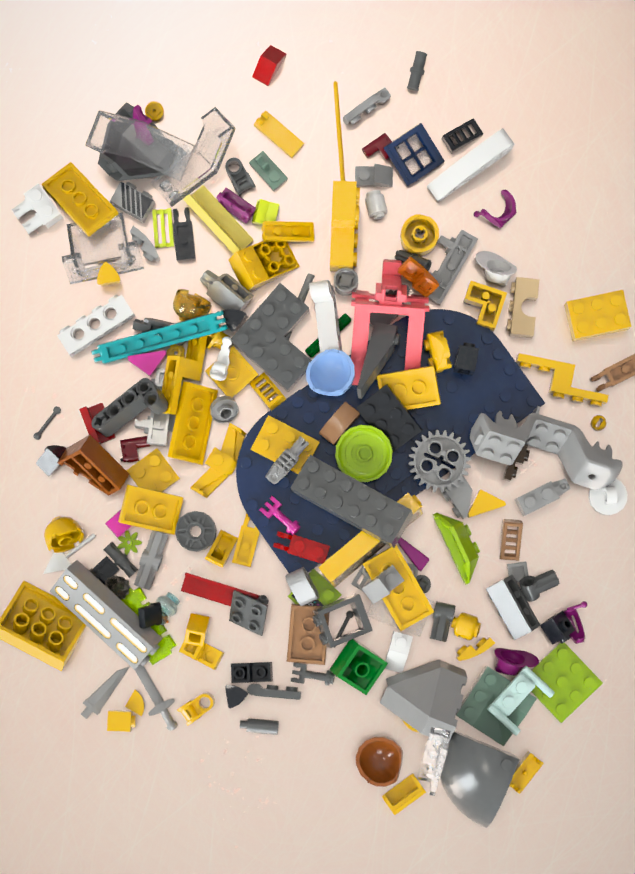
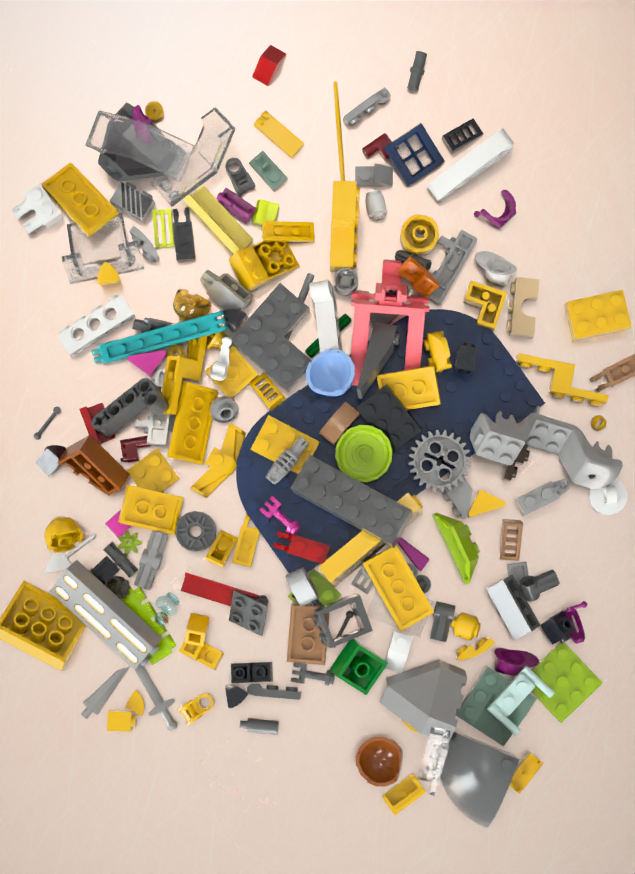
black tile [138,602,162,628] -> none
light grey slope [361,565,404,604] -> none

